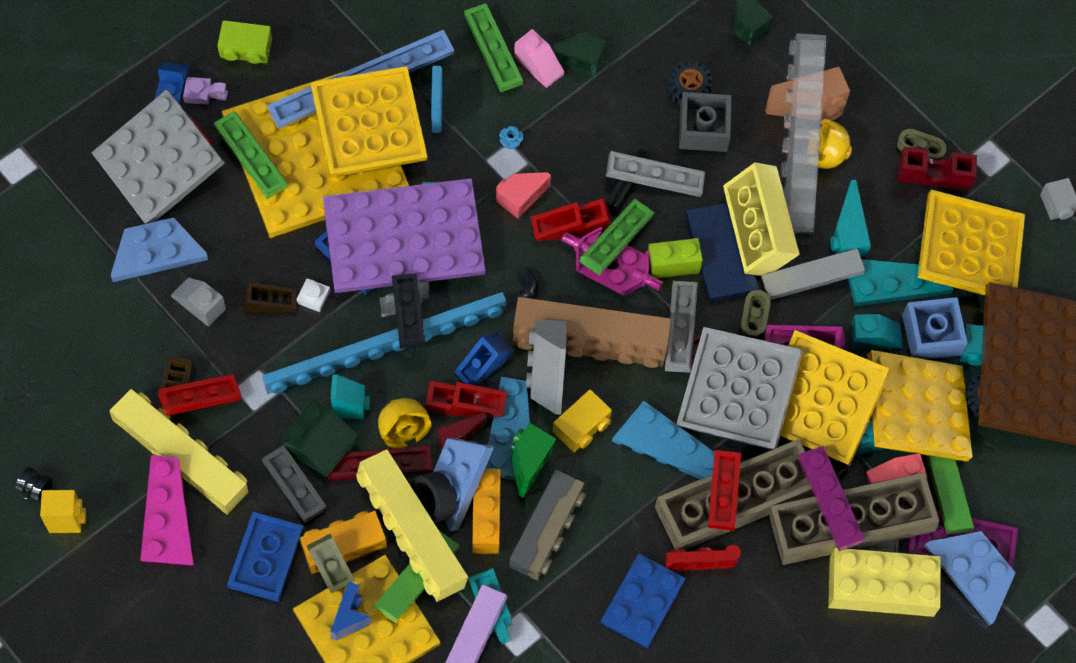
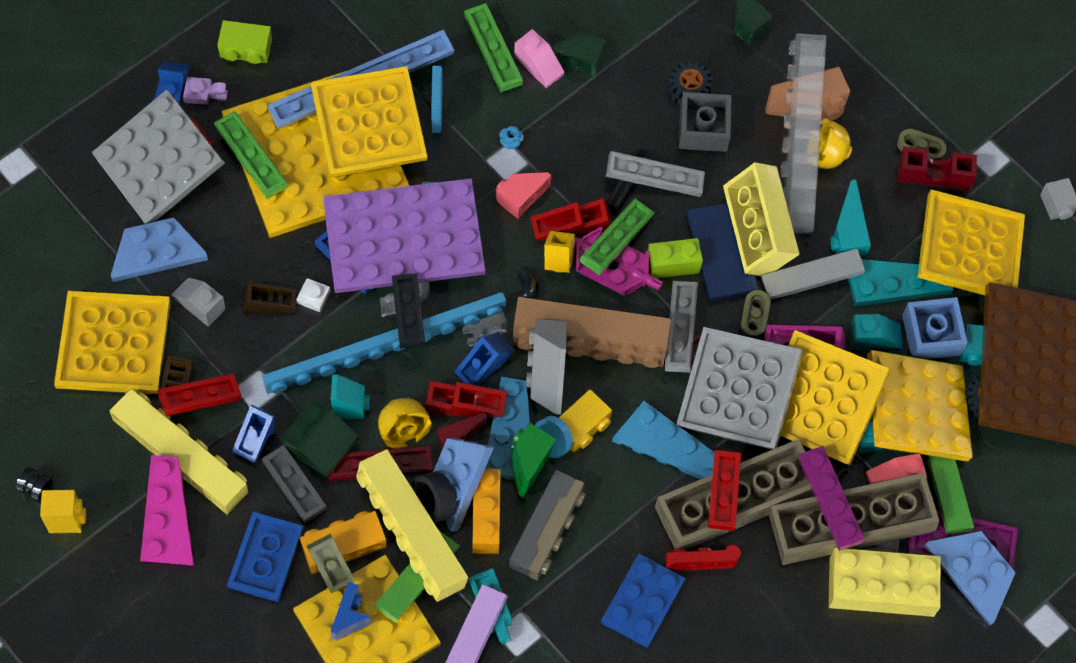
none -> yellow plate [54,291,171,394]
none -> slope [232,405,275,463]
none -> clear plate [462,313,507,346]
none -> dark azure piece [535,416,573,458]
none -> yellow brick [544,231,575,273]

